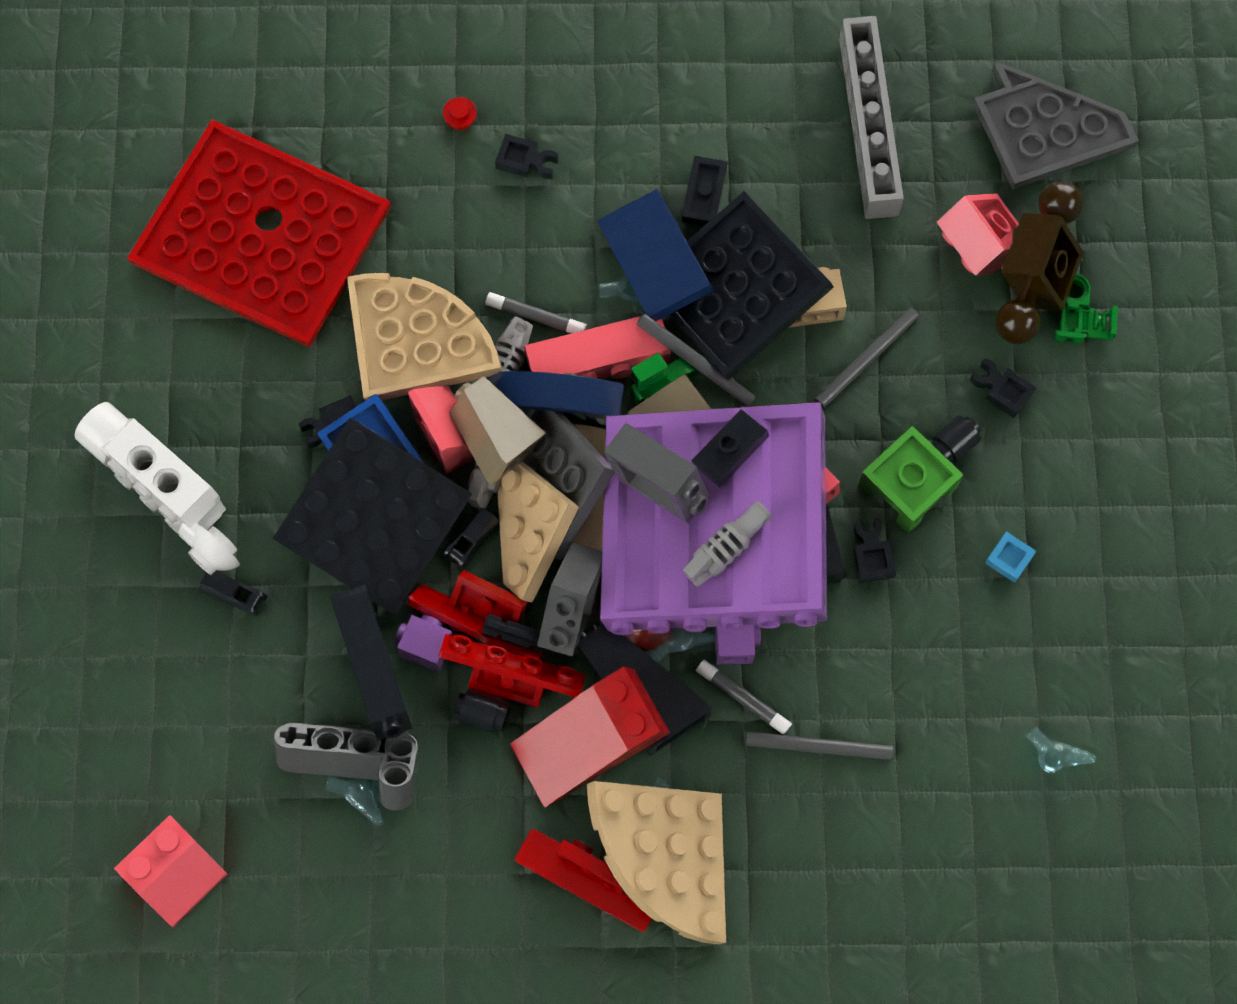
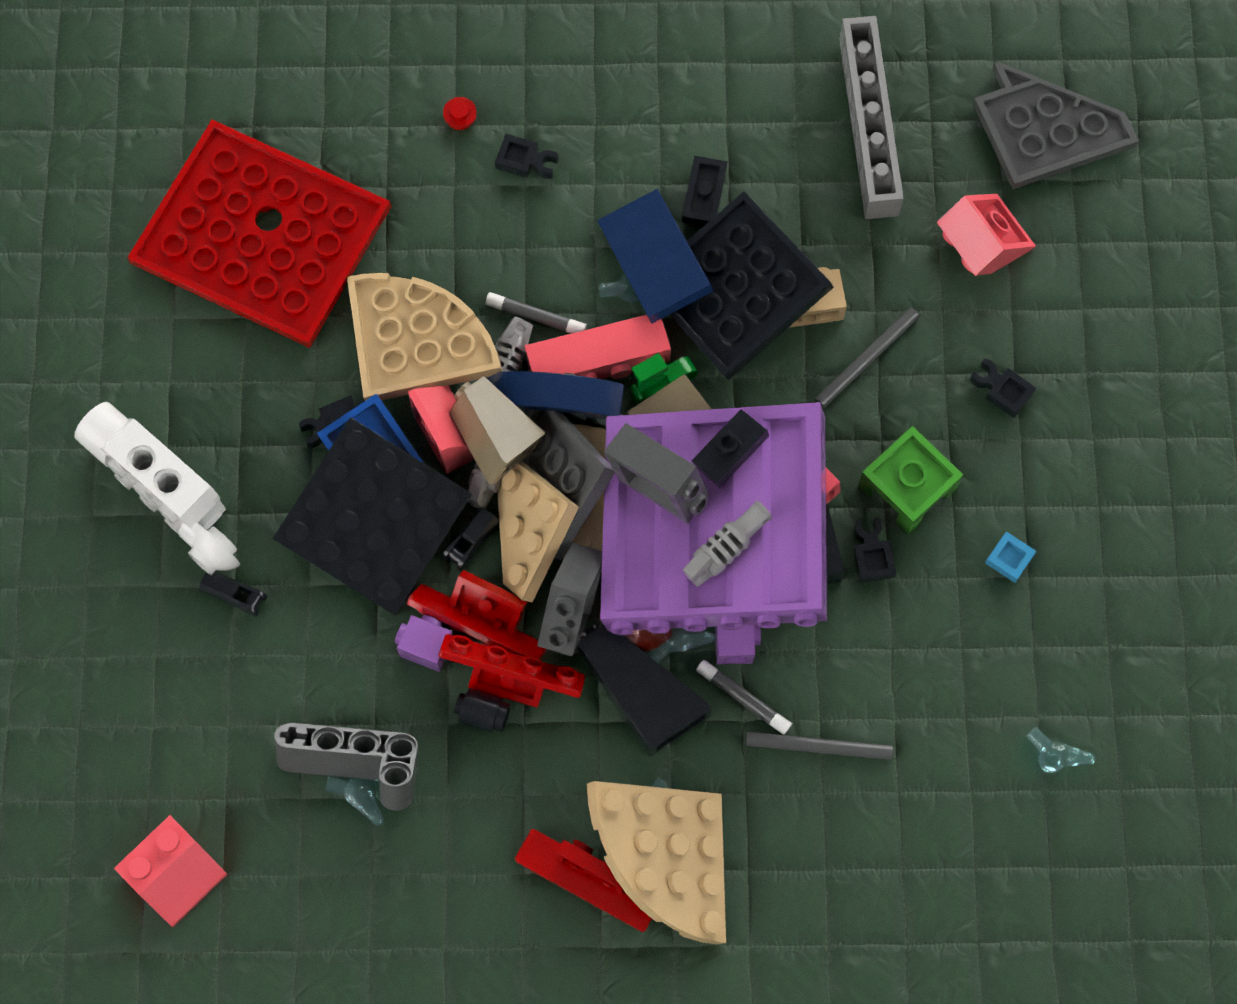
black slope [329,585,413,741] -> none
black axle [482,614,550,655] -> none
slope [510,667,670,808] -> none
dark grey bar [636,313,755,407] -> none
black brick [931,415,981,464] -> none
dark brown brick [995,181,1084,344] -> none
green piece [1053,274,1118,344] -> none

